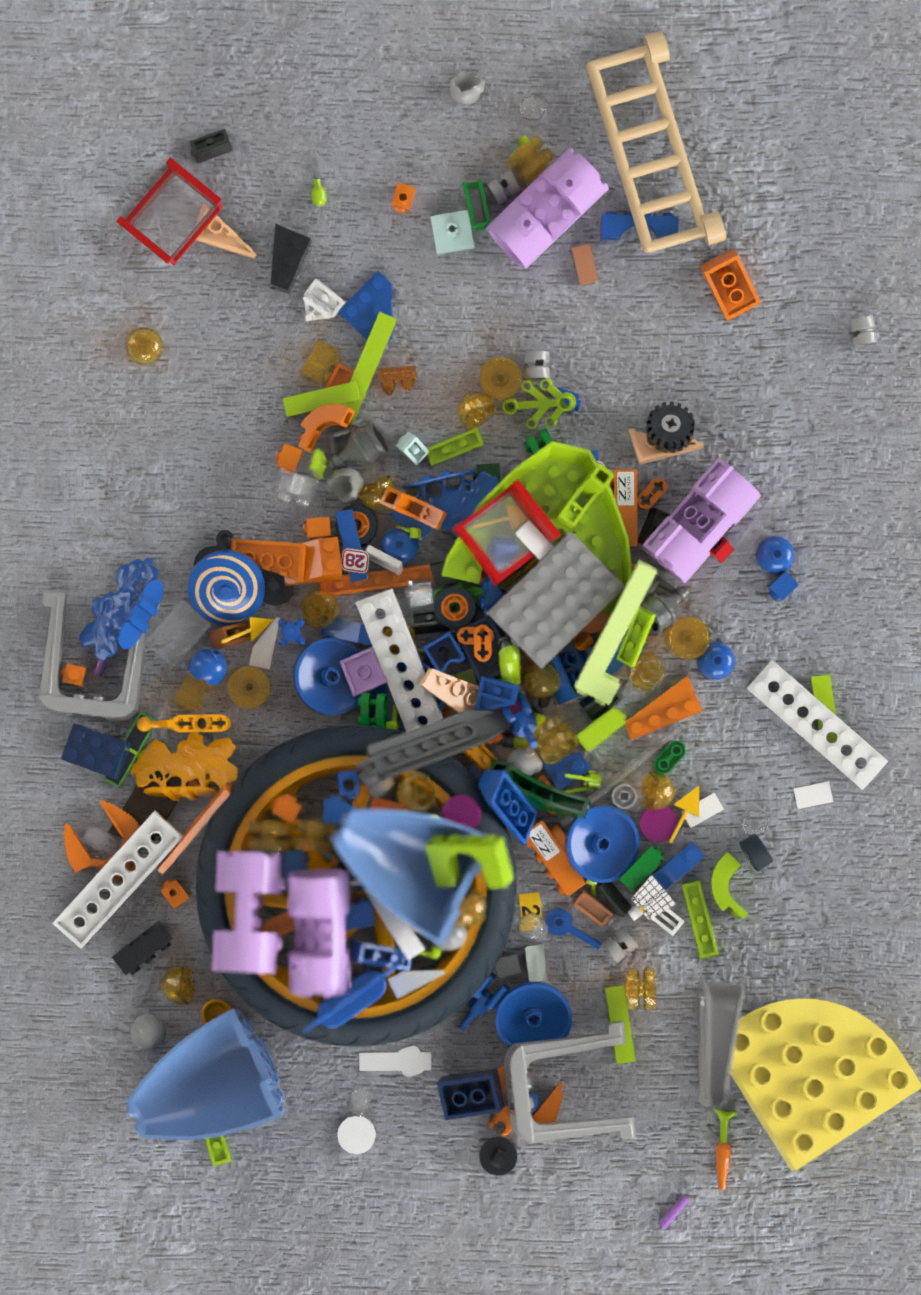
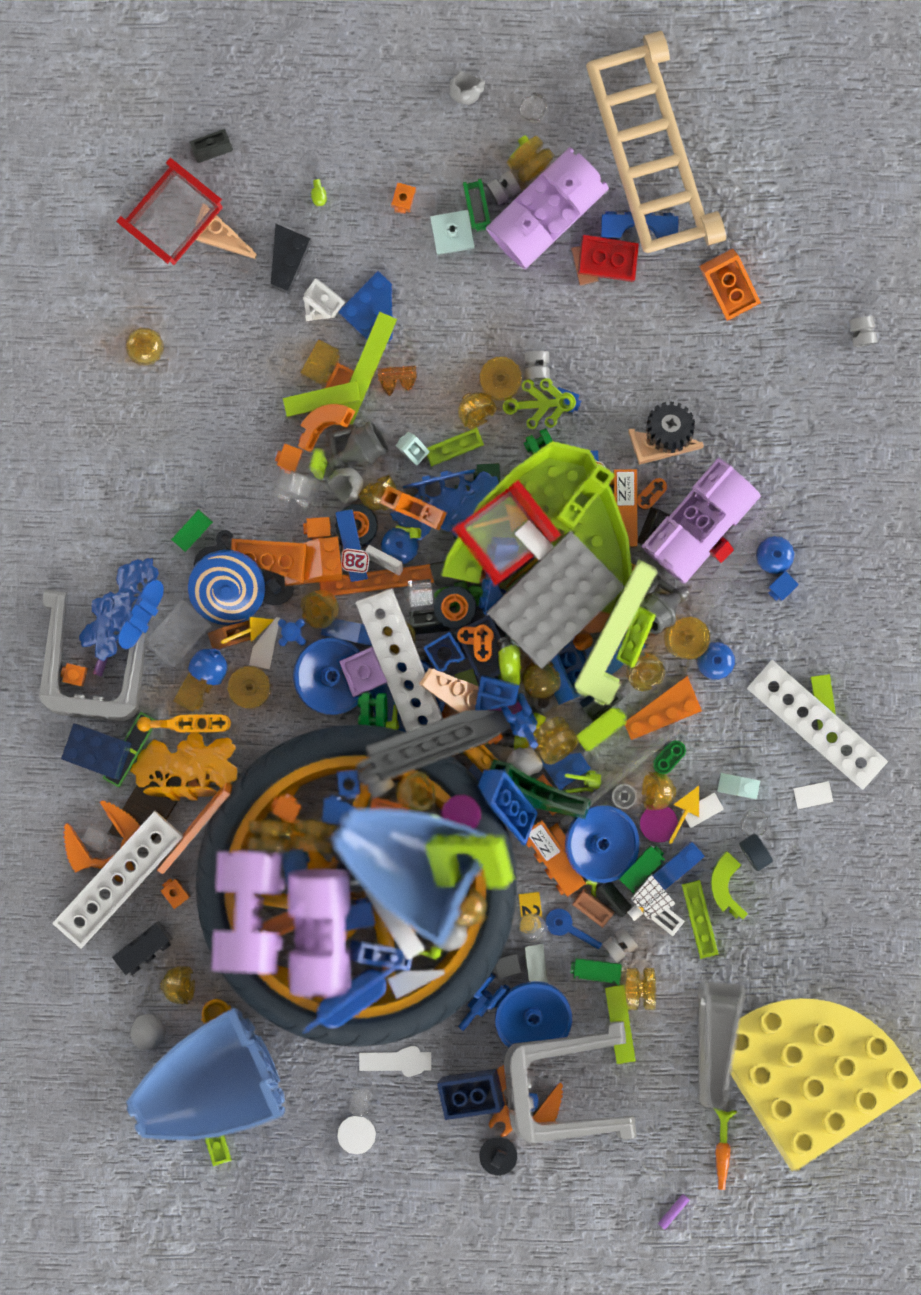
none -> green slope [171,509,213,552]
none -> green window [570,958,622,986]
none -> red plate [578,235,639,282]
none -> light aqua slope [717,773,760,799]

